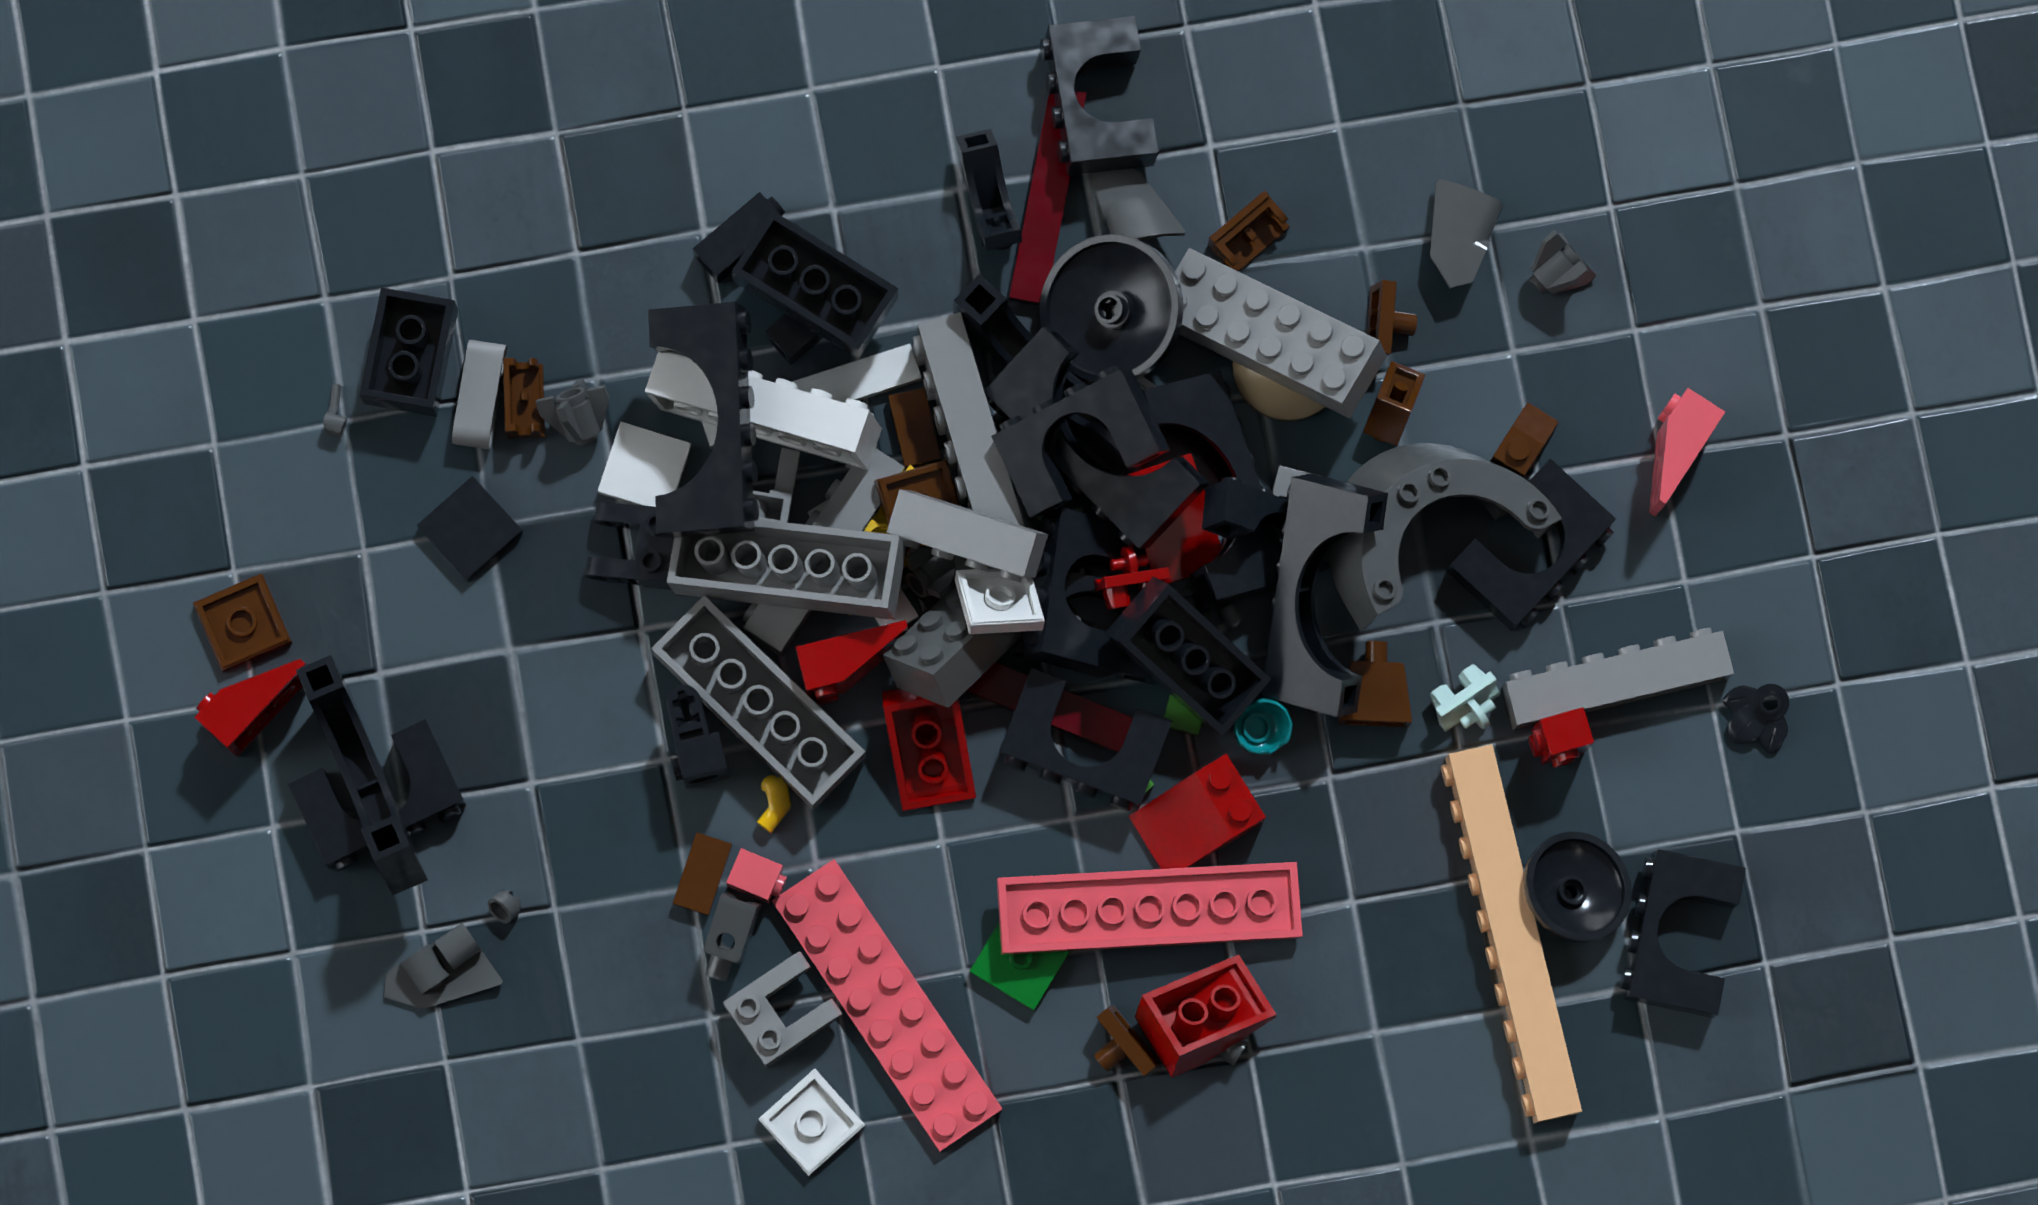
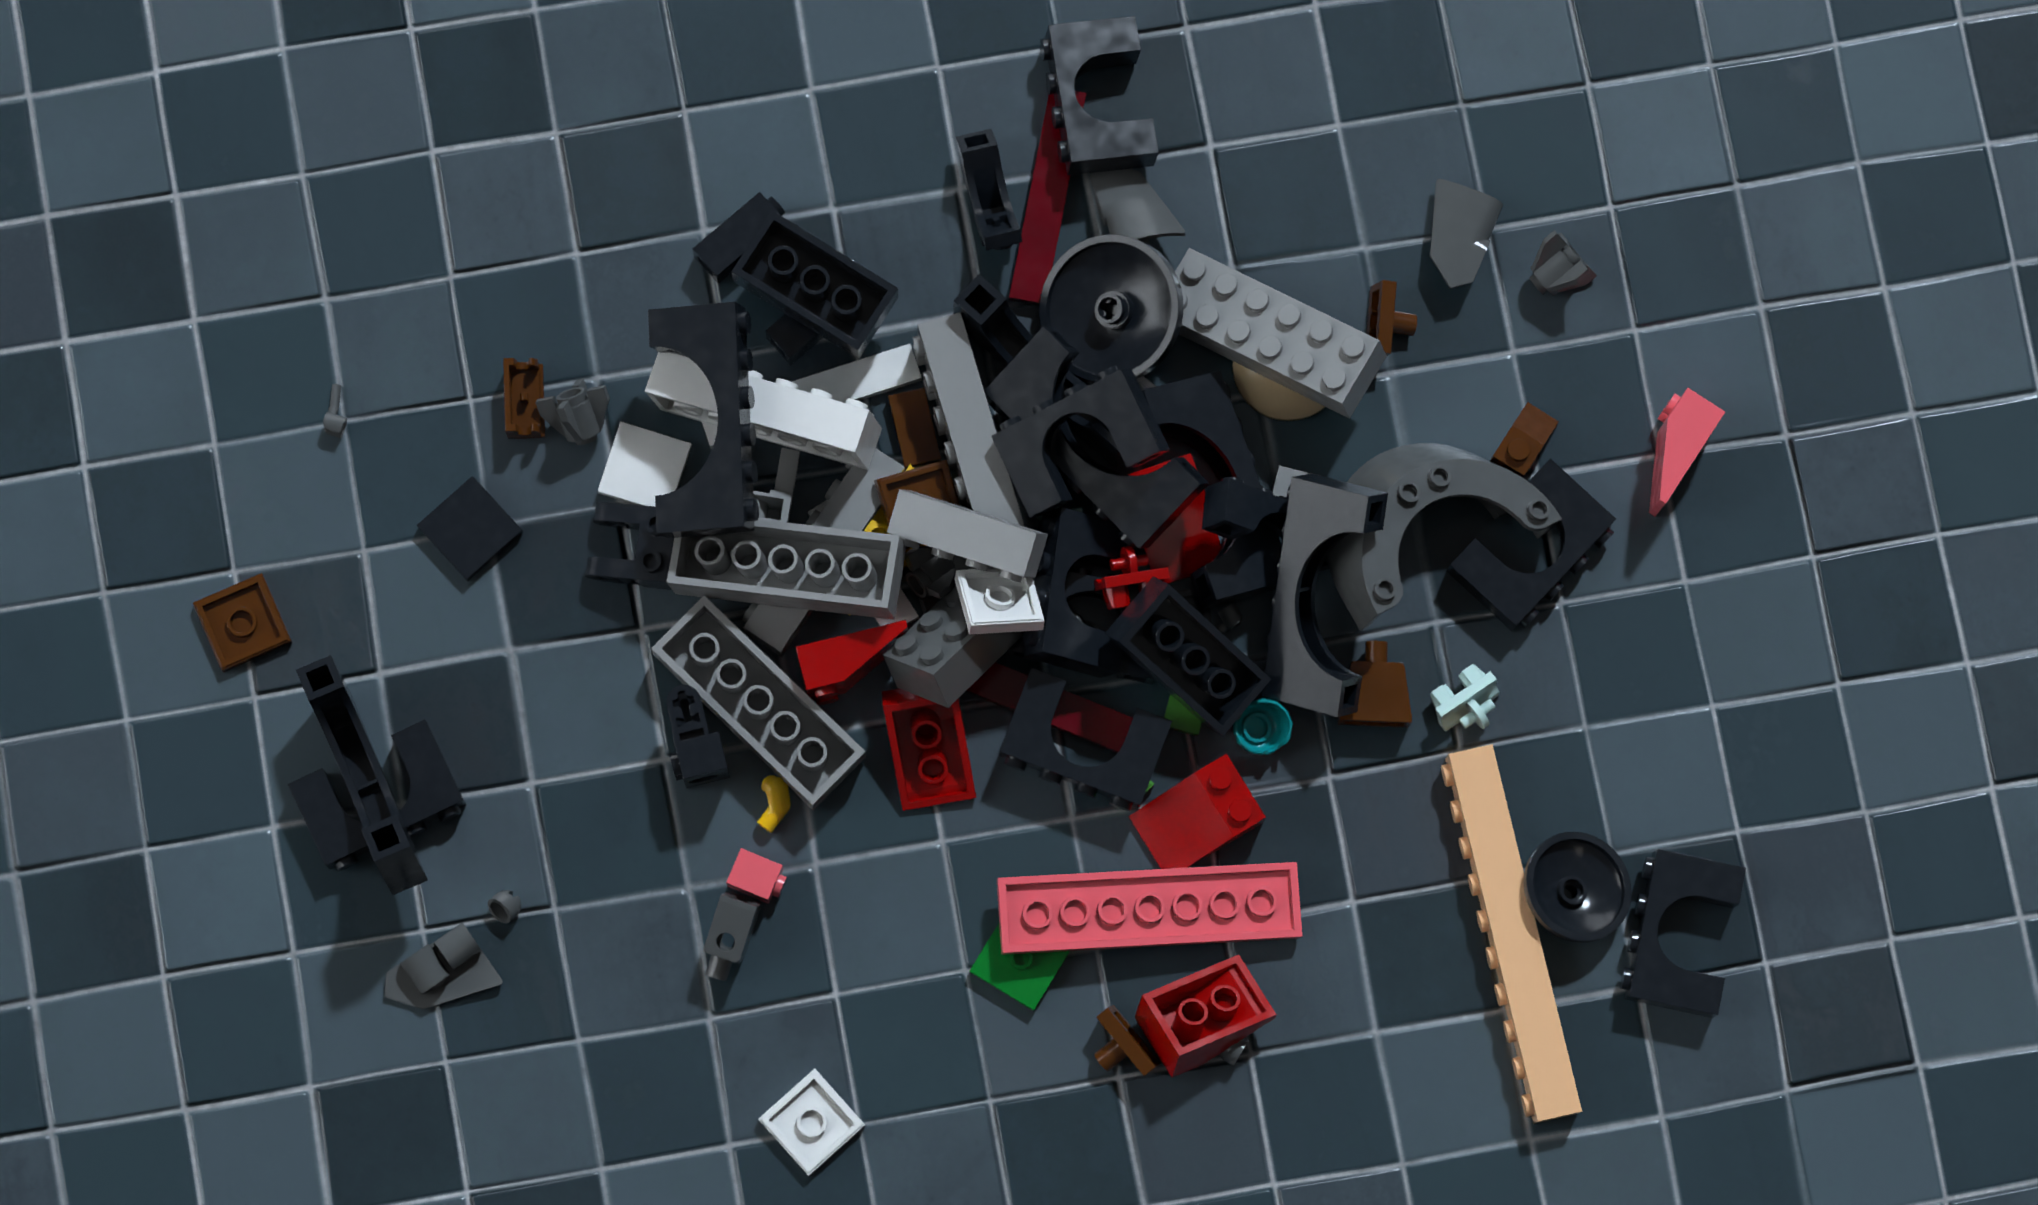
red slope [194,659,306,757] -> none
black brick [360,287,458,417] -> none
light grey beam [452,340,507,450] -> none
reddish brown tile [673,832,732,916] -> none
light grey brick [723,952,843,1068] -> none
coral plate [771,859,1003,1152] -> none
reddish brown hinge [1207,190,1290,272] -> none
reddish brown slope [1363,361,1426,446] -> none
light grey brick [1502,627,1734,730] -> none
red brick [1528,707,1594,768] -> none
black plate [1722,684,1790,754] -> none

